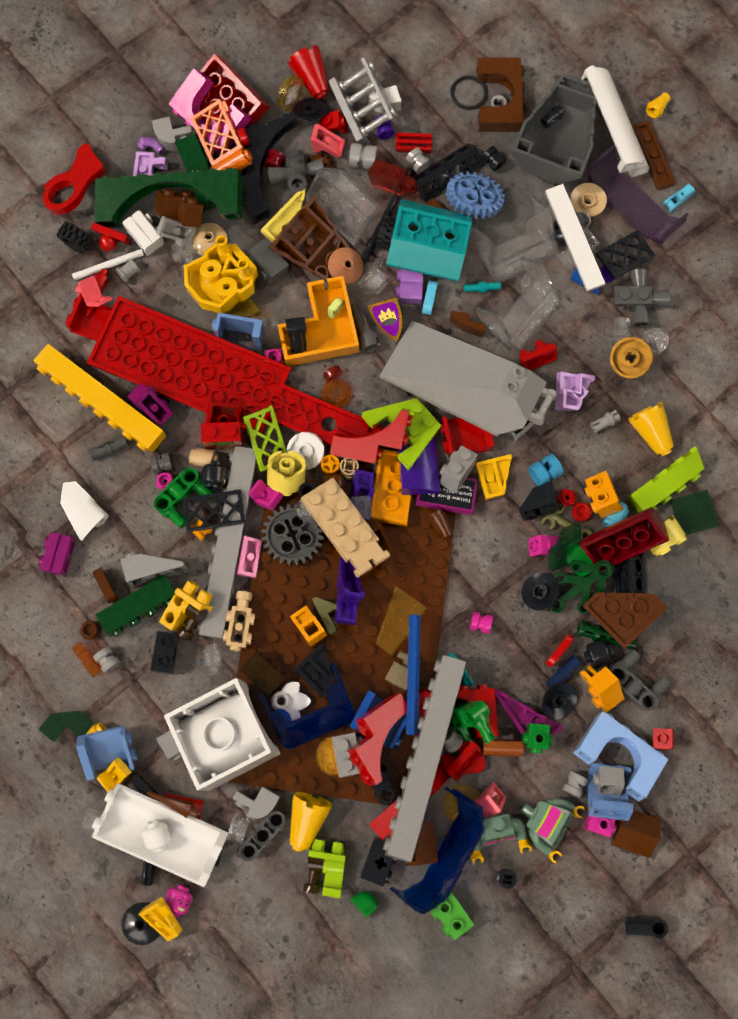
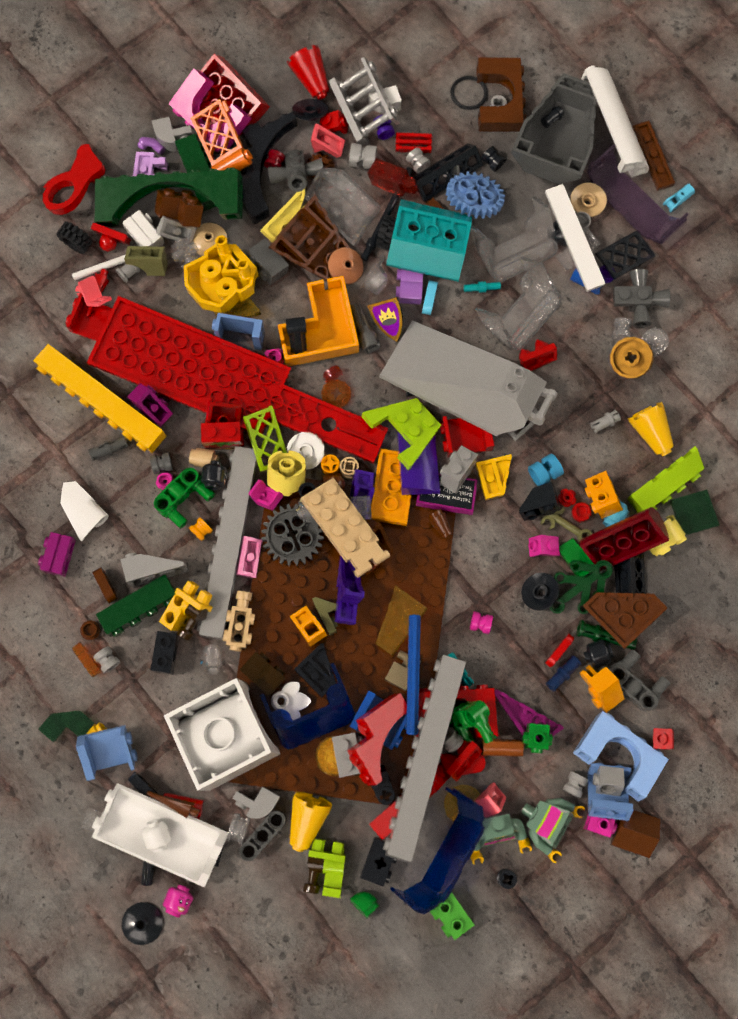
yellow bracket [97,757,132,792] -> none
yellow wing [138,897,182,942] -> none
light grey brick [156,730,182,761] -> none
black window [183,489,246,532] -> none
red tile [237,127,250,147] -> none
tile [277,74,303,111] -> none
yellowish green tile [327,297,344,319] -> none
arch [330,408,413,464] -> none
reddish brown brick [406,821,438,866] -> none
reddish brown slope [449,310,487,338] -> none
black dish [542,682,577,720] -> none
clear green tile [548,523,581,571] -> none
lavender slope [555,372,595,411] -> none
black piece [625,917,669,939] -> none
yellow cone [646,93,671,118] -> none
none -> olive arch [124,246,168,276]

